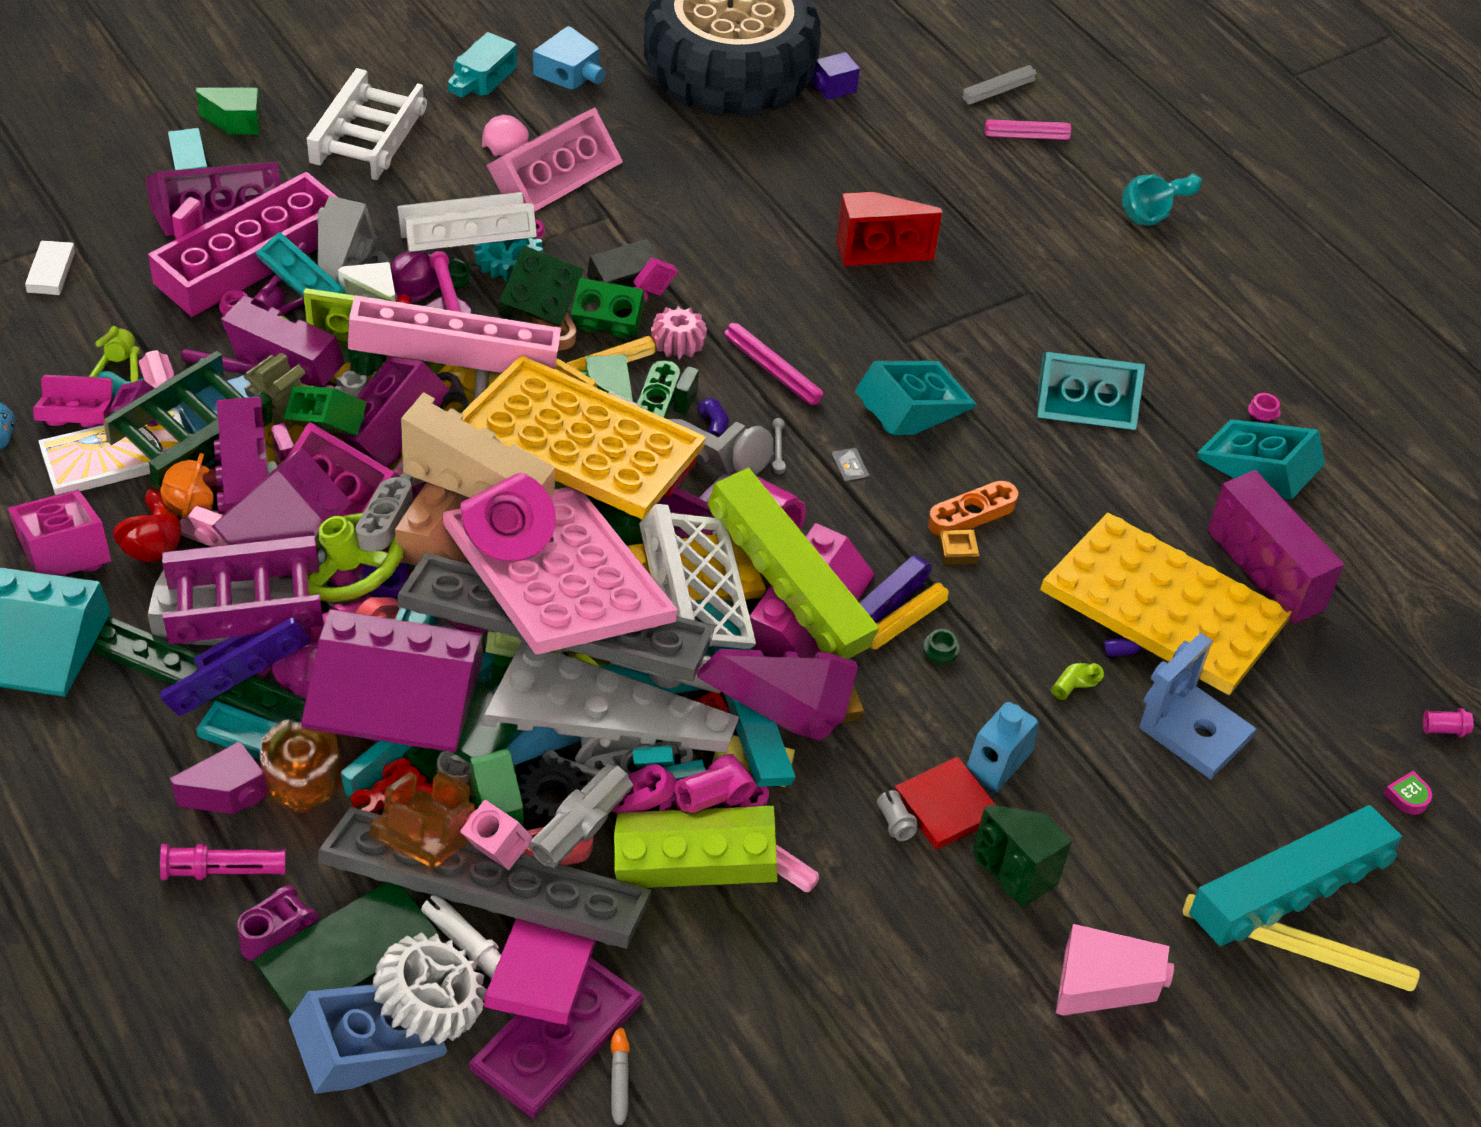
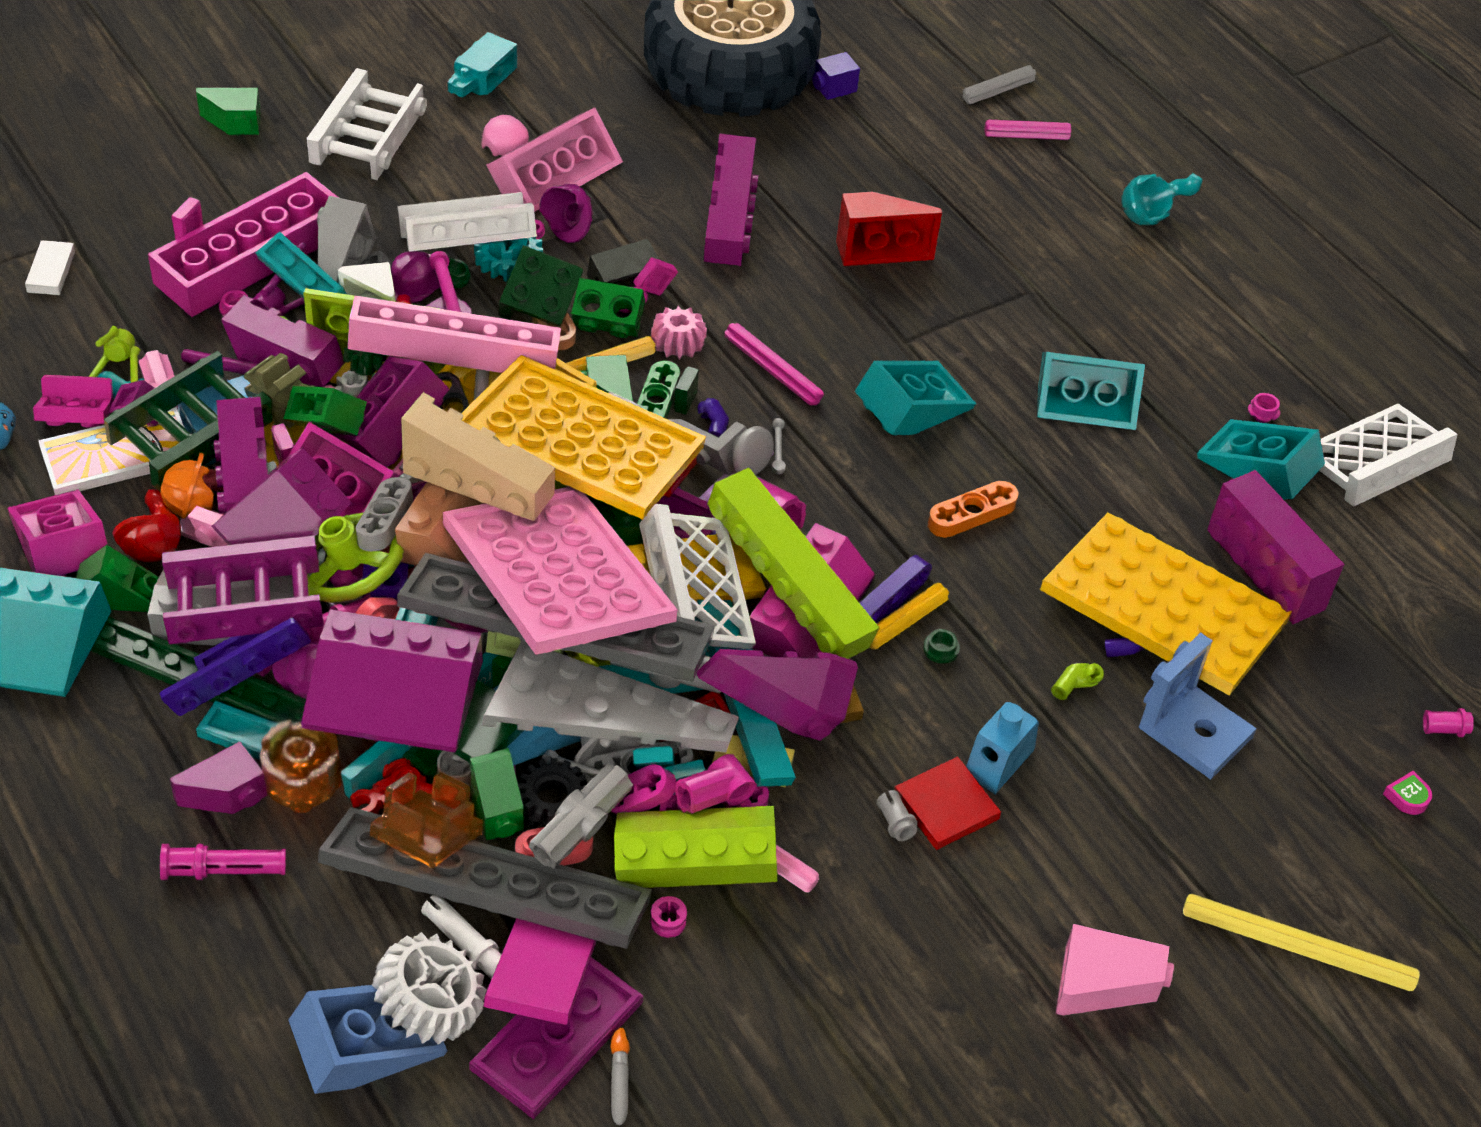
magenta wedge [145,162,281,236] -> none
tile [168,128,207,170] -> none
magenta piece [237,885,319,961] -> none
dark green tile [253,882,440,1017] -> none
dark pink hat [460,473,556,562] -> none
bright pink brick [460,800,533,870] -> none
dark azure torso [533,26,606,90] -> none
sticker [832,448,869,481] -> none
pearl gold tile [938,530,979,565] -> none
dark green slope [972,805,1072,907] -> none
teal brick [1189,805,1402,947] -> none
none -> green slope [76,545,159,612]
none -> magenta piece [539,184,593,243]
none -> dark pink bush [650,896,687,938]
none -> magenta wedge [704,134,759,266]
none -> white fence [1319,404,1457,507]

